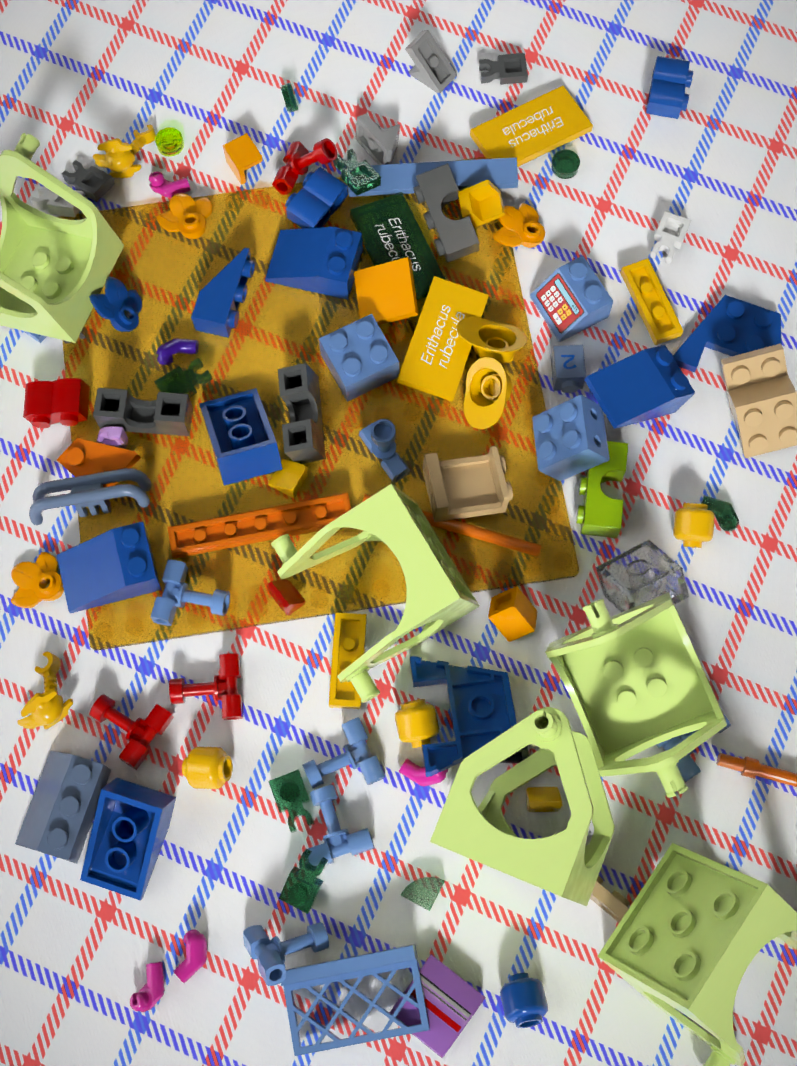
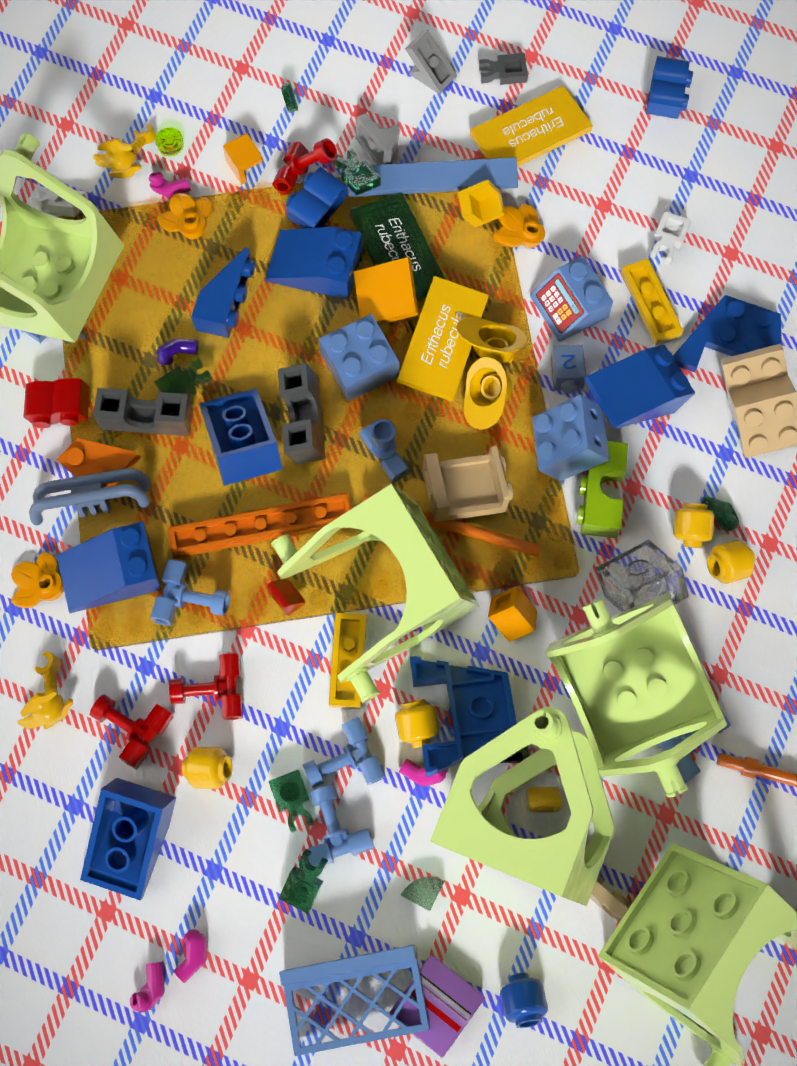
sand blue slope [15,751,111,864] -> none
dark grey plate [61,160,115,202] -> none
blue plate [89,276,142,332] -> none
lavender tile [97,426,129,449] -> none
medium blue bar [243,922,329,986] -> none
yellow slope [268,459,309,498] -> none
dark grey arch [413,163,480,263] -> none
clear green tile [551,149,580,179] -> none
none -> yellow head [707,540,756,584]

